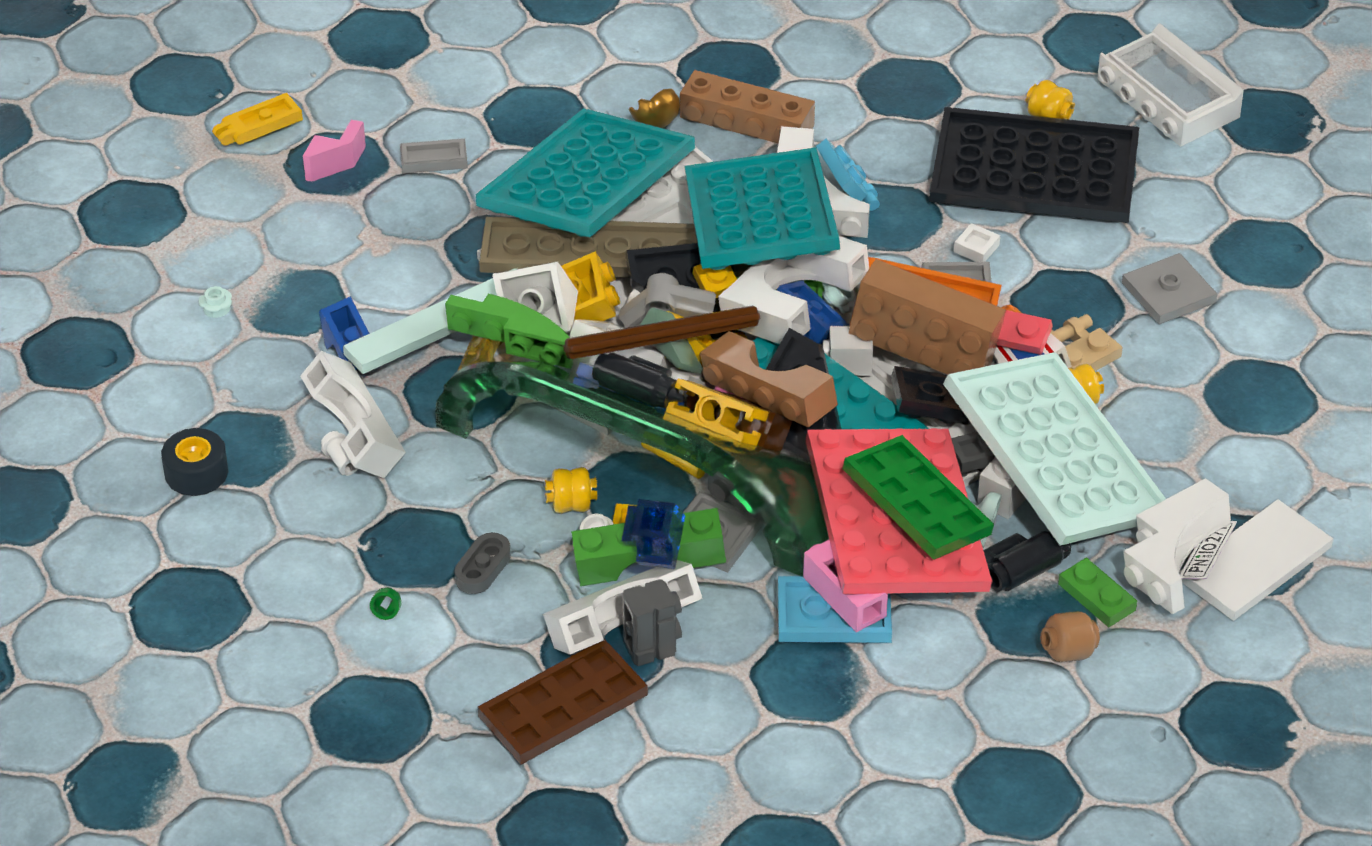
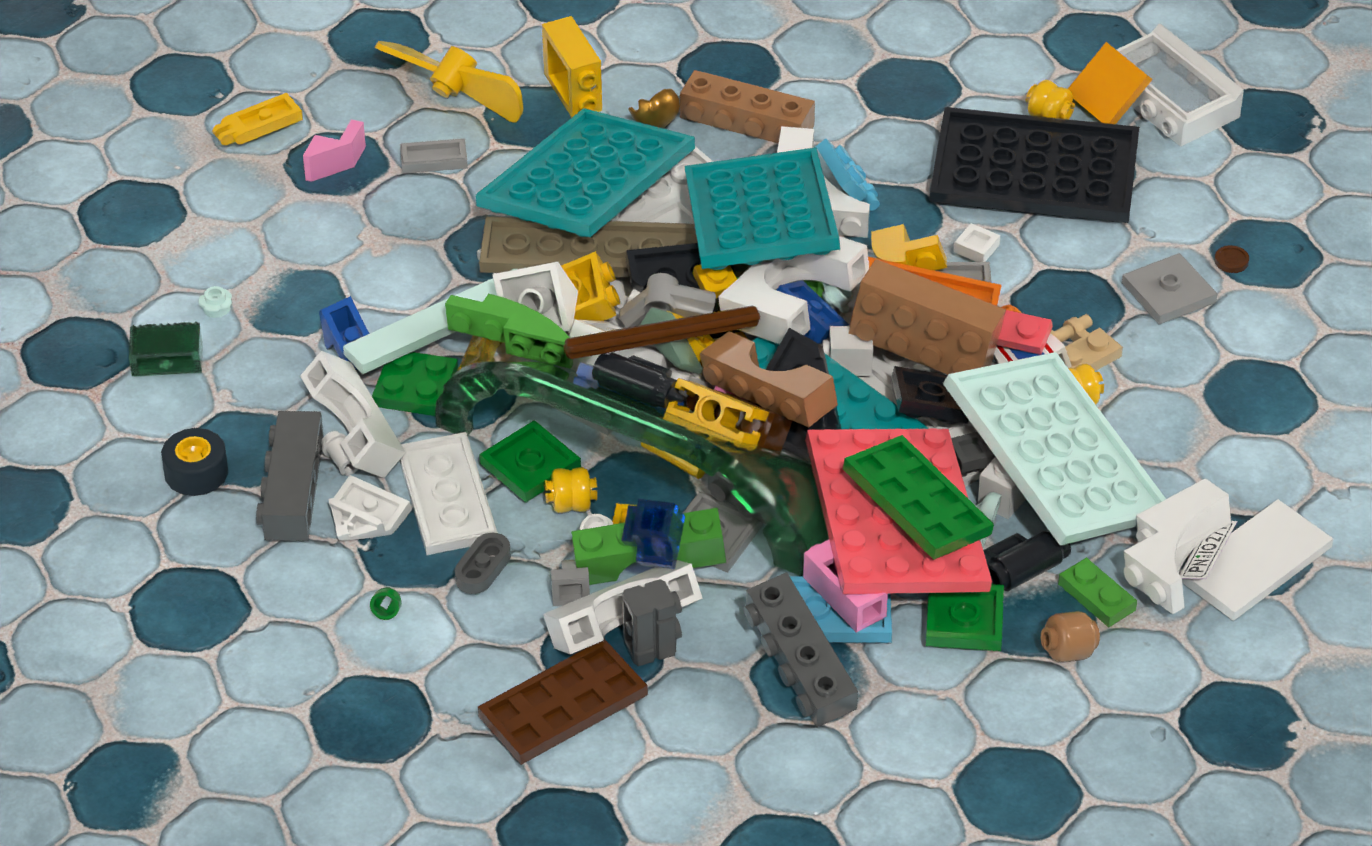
none -> clear green brick [129,321,203,376]
none -> dark grey brick [256,411,324,541]
none -> white slope [328,475,412,540]
none -> green plate [372,352,458,417]
none -> yellow piece [375,41,523,122]
none -> white tile [399,432,498,555]
none -> green plate [479,420,581,502]
none -> yellow window [542,16,602,118]
none -> light grey tile [551,560,590,606]
none -> dark grey brick [743,572,858,728]
none -> yellow brick [871,224,947,271]
none -> green plate [926,584,1004,651]
none -> light orange tile [1068,42,1153,124]
none -> reddish brown piece [1215,245,1249,273]

